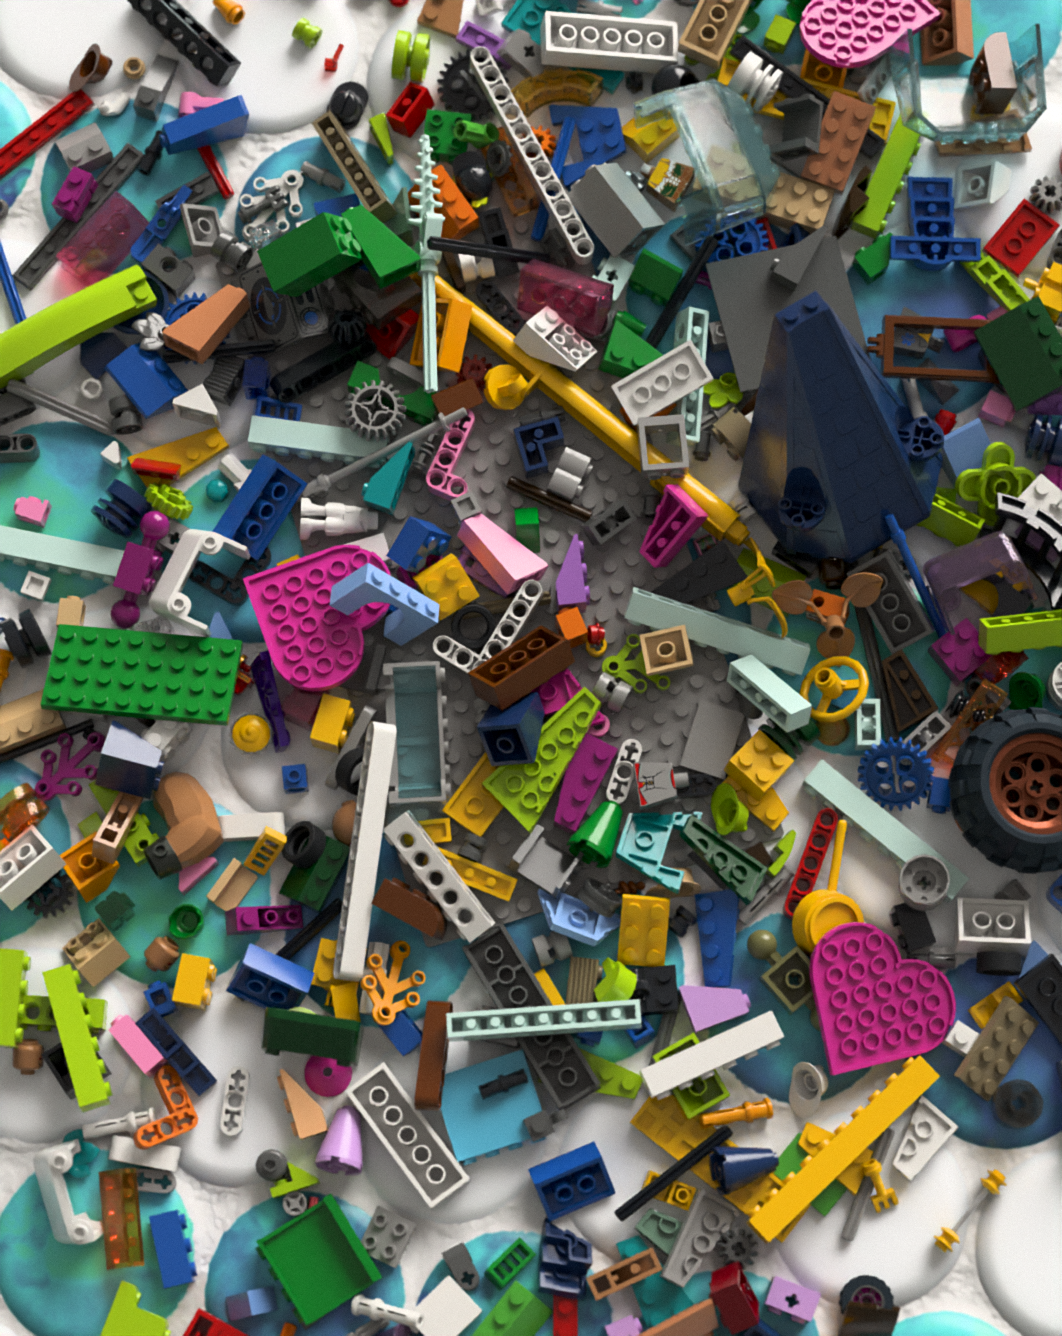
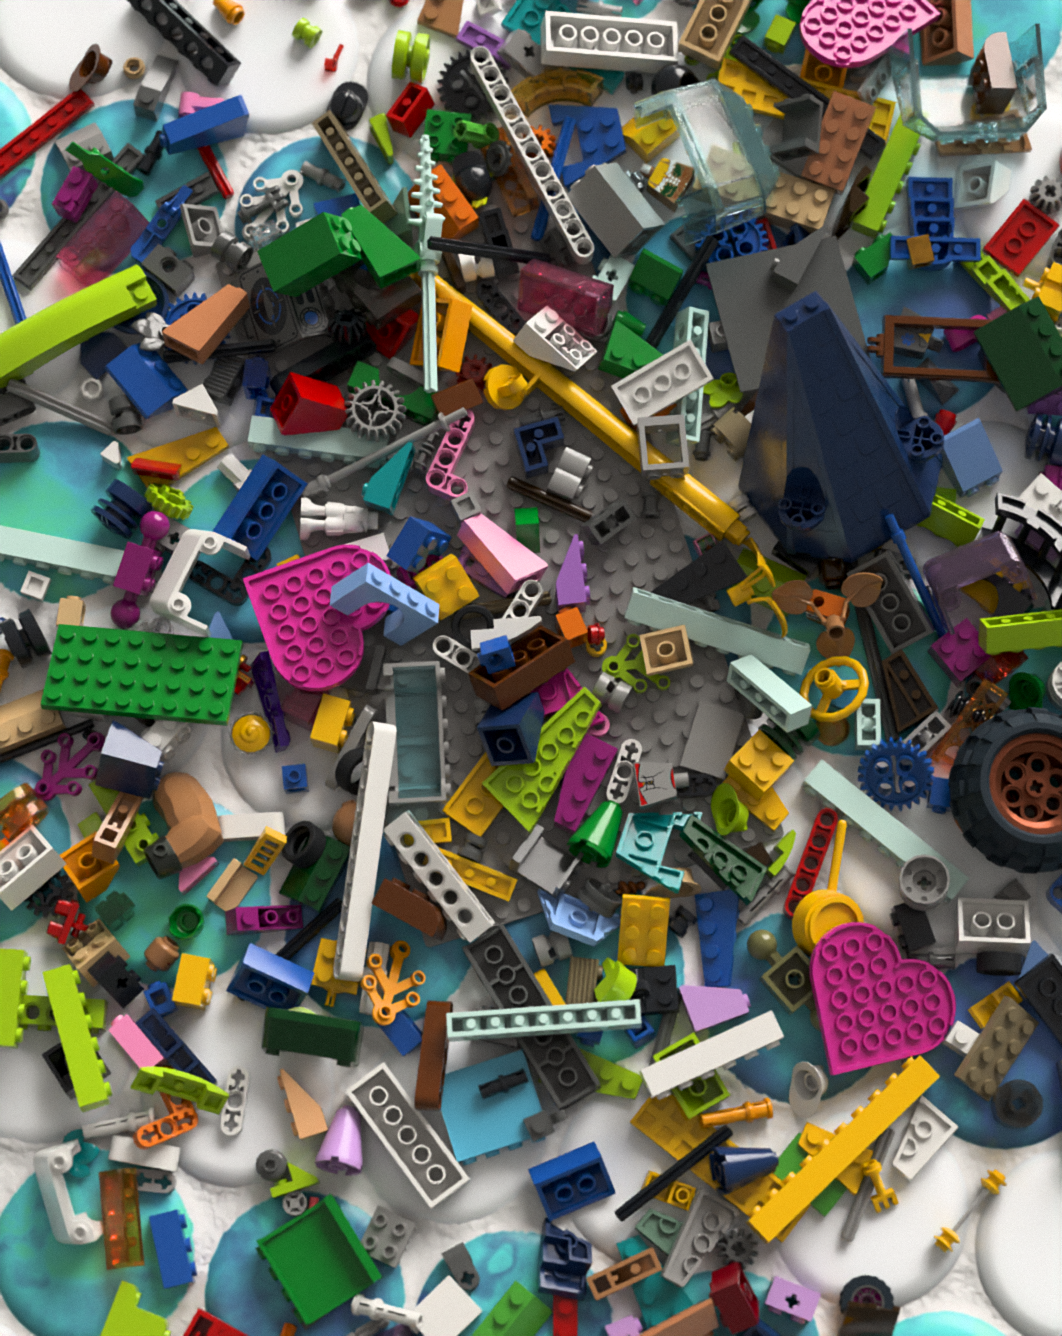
medium nougat head [12,1039,44,1075] -> none
bright pink brick [14,496,52,528] -> none
white arm [98,93,131,116] -> none
teal tile [206,479,229,503] -> none
medium blue slope [226,1286,278,1321] -> none
dark pink dish [304,1056,352,1097] -> none
yellow slope [331,981,361,1022] -> none
green slope [484,1237,537,1291] -> none
dark pink wedge [639,484,709,568] -> none
white wheel [725,51,783,112] -> none
lime plant [955,442,1036,526] -> none
bright pink brick [978,390,1016,427] -> none
none -> red hips [46,899,89,945]
none -> green piece [65,141,144,198]
none -> black brick [87,951,144,1009]
none -> lime slope [131,1067,229,1115]
none -> red slope [270,372,348,436]
none -> white slope [470,616,542,651]
none -> blue brick [477,635,515,674]
none -> pearl gold panel [906,234,935,270]

